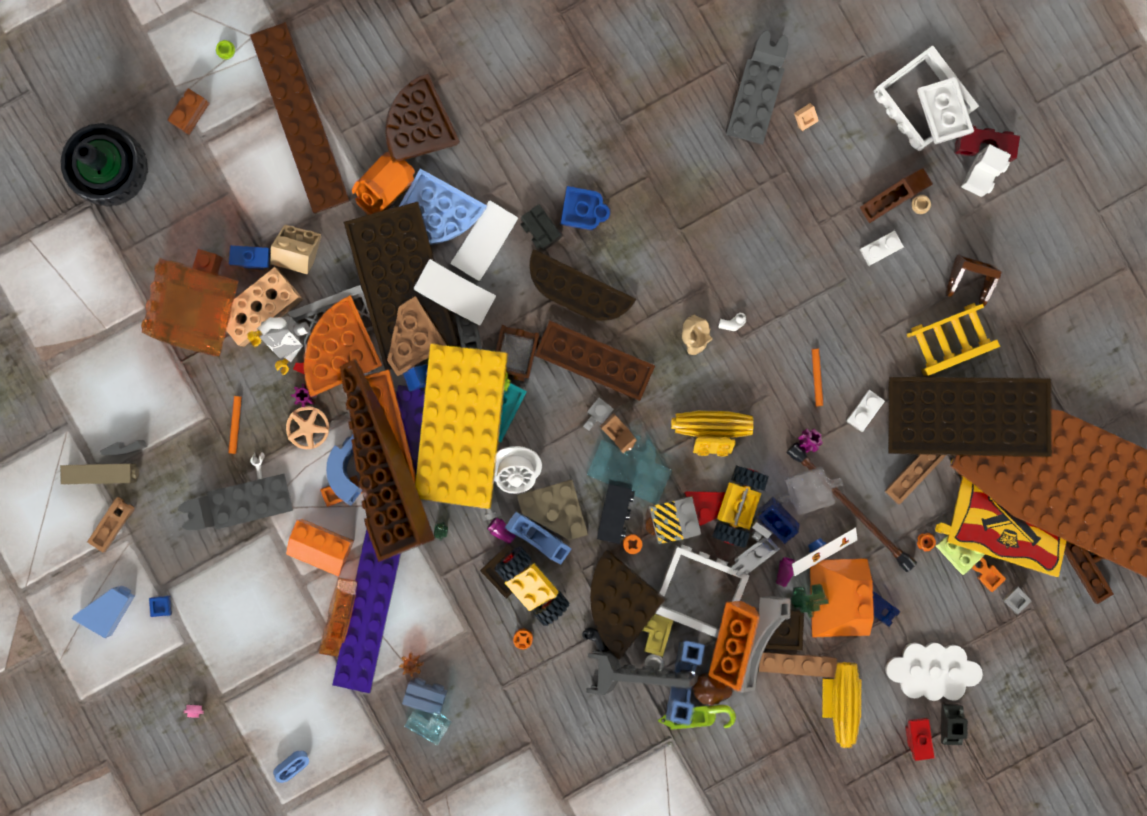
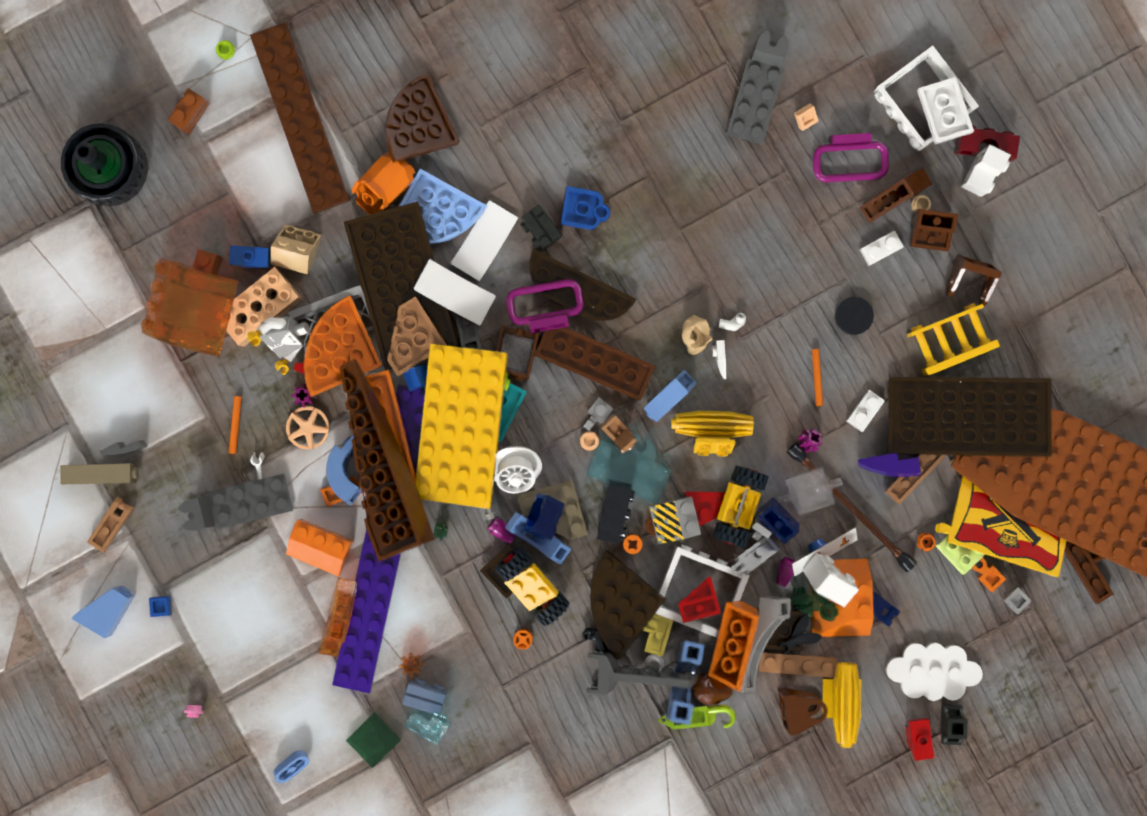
none -> clear green tile [346,712,401,768]
none -> magenta bar [506,279,584,333]
none -> clear blue brick [523,494,565,540]
none -> light nougat tile [580,431,599,450]
none -> medium blue slope [643,370,697,422]
none -> red wing [678,576,721,623]
none -> white plate [712,340,726,379]
none -> black piece [777,615,822,654]
none -> reddish brown hose [777,688,828,736]
none -> white brick [803,553,859,607]
none -> magenta bar [813,133,889,183]
none -> clear green plate [820,602,839,621]
none -> black tile [834,297,874,335]
none -> dark purple slope [858,453,921,477]
none -> reddish brown brick [909,209,958,252]

